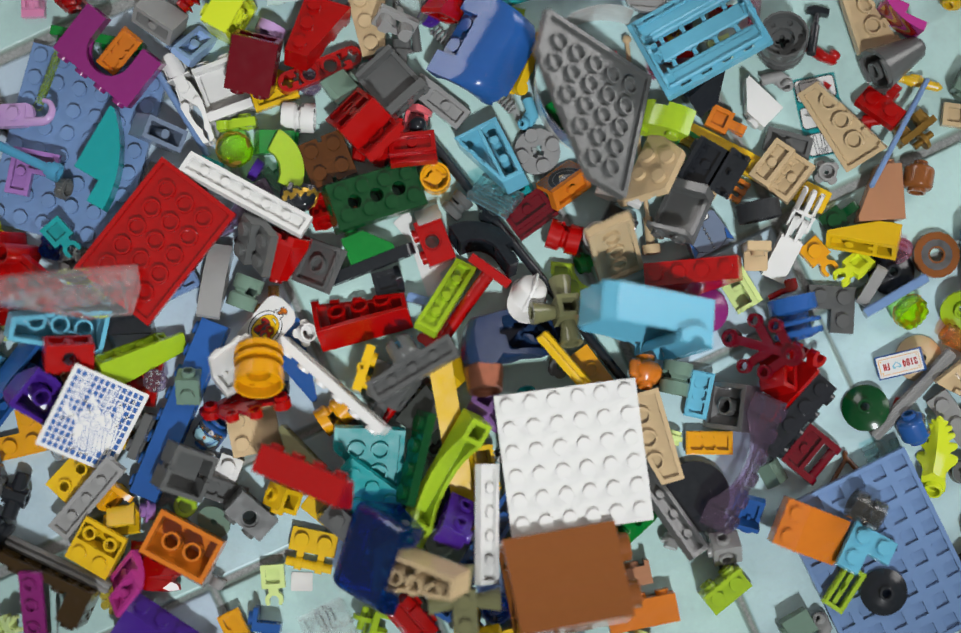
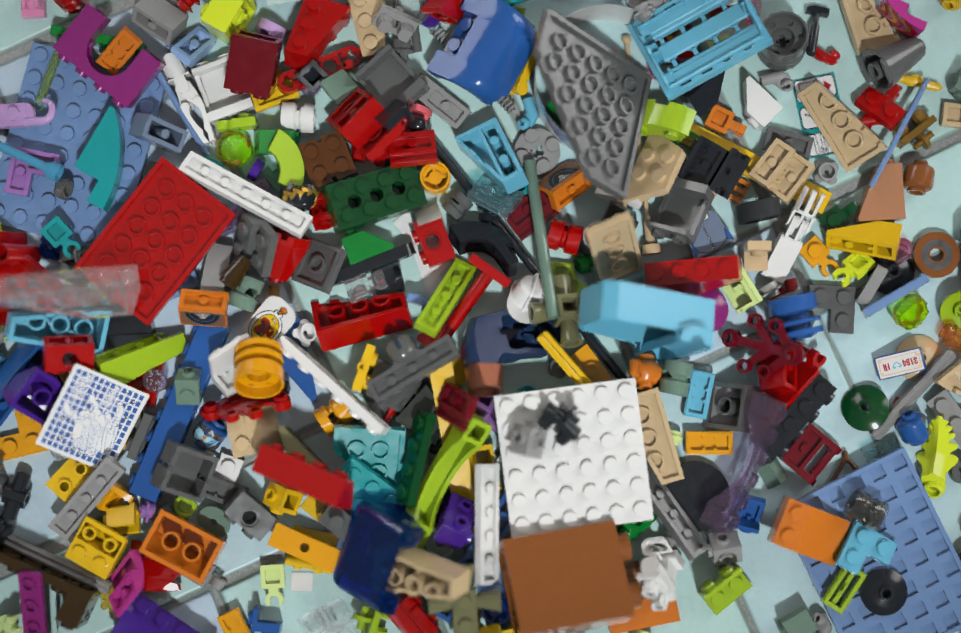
none -> orange panel [178,289,229,328]
none -> dark brown cone [219,254,252,290]
none -> light orange tile [267,522,343,573]
none -> black slope [296,59,329,93]
none -> clear plate [344,270,388,303]
none -> black tile [374,99,416,131]
none -> dark red plate [433,381,479,431]
none -> light grey brick [508,420,548,459]
none -> sand green piece [524,159,559,320]
none -> black hips [537,401,582,446]
none -> light grey plate [633,2,656,23]
none -> white hips [637,537,685,611]
none -> light grey plate [759,280,782,300]

